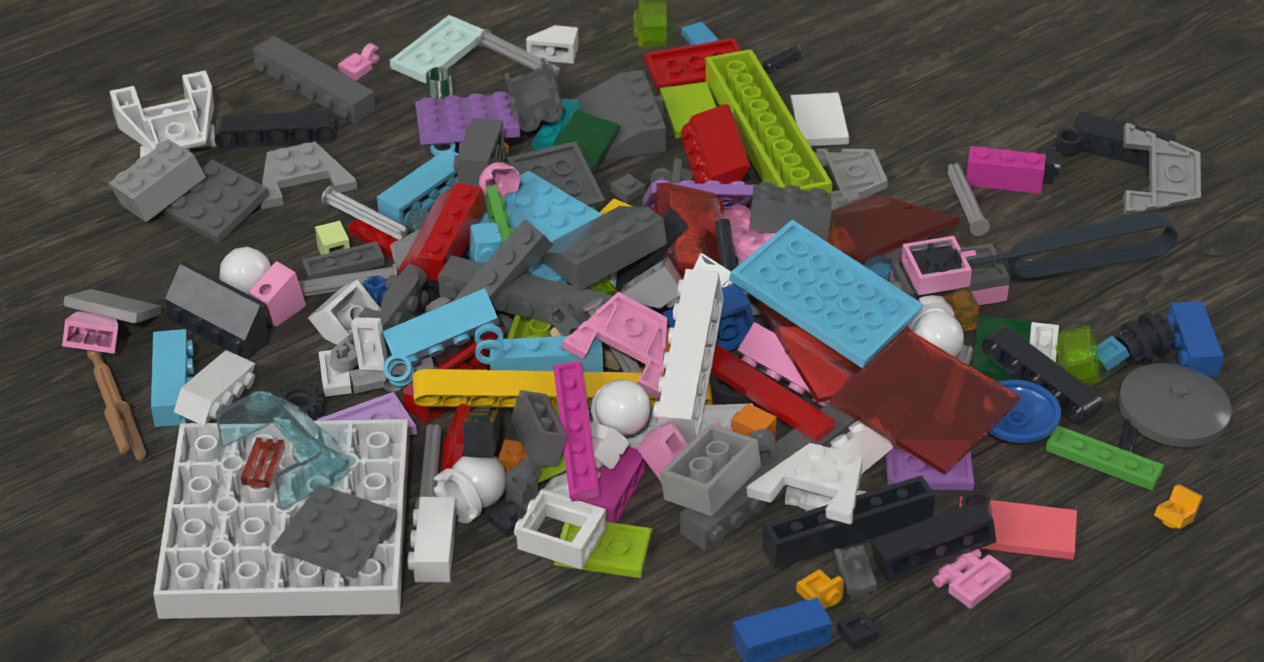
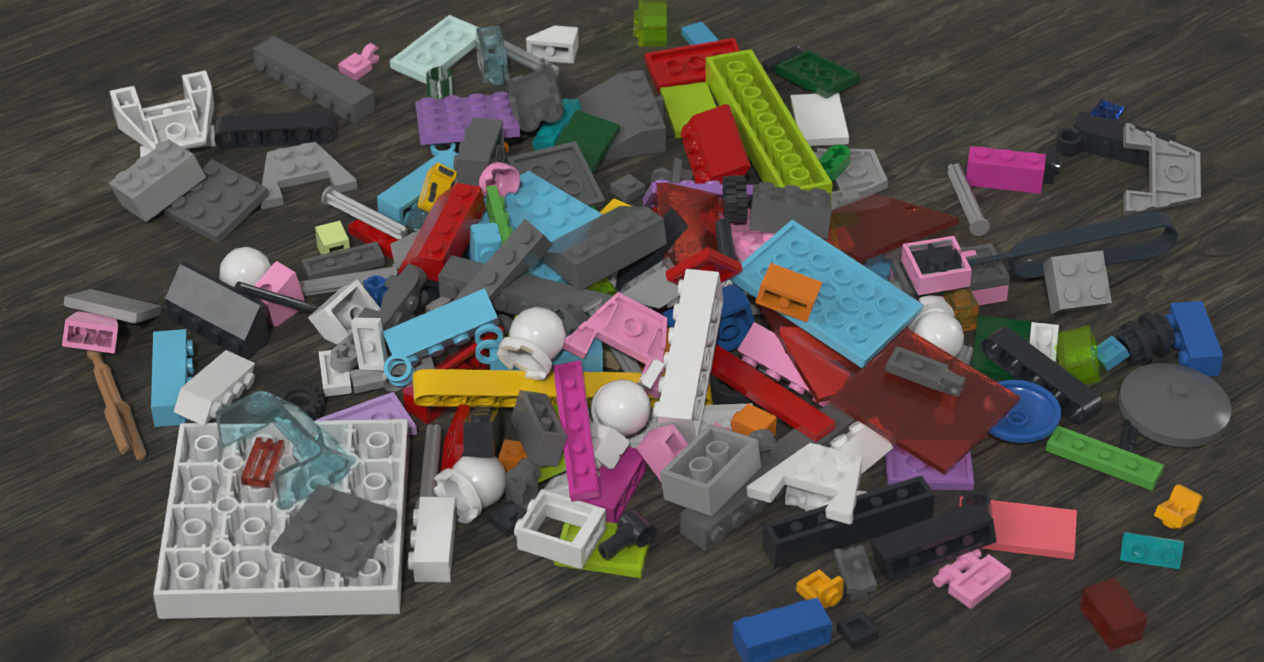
none -> black bar [234,281,320,314]
none -> yellow leg [417,162,457,213]
none -> clear light blue torso [476,25,507,85]
none -> white tile [497,307,566,380]
none -> black pin [598,510,656,561]
none -> white tile [637,359,665,391]
none -> red tile [665,247,743,285]
none -> black tyre [722,175,748,223]
none -> orange brick [755,263,823,322]
none -> dark green tile [775,50,860,99]
none -> green beam [819,144,850,182]
none -> dark grey hinge [885,347,966,397]
none -> light grey brick [1043,251,1112,315]
none -> clear red brick [1080,578,1147,651]
none -> clear blue tile [1091,100,1123,121]
none -> teal hinge [1120,532,1184,569]

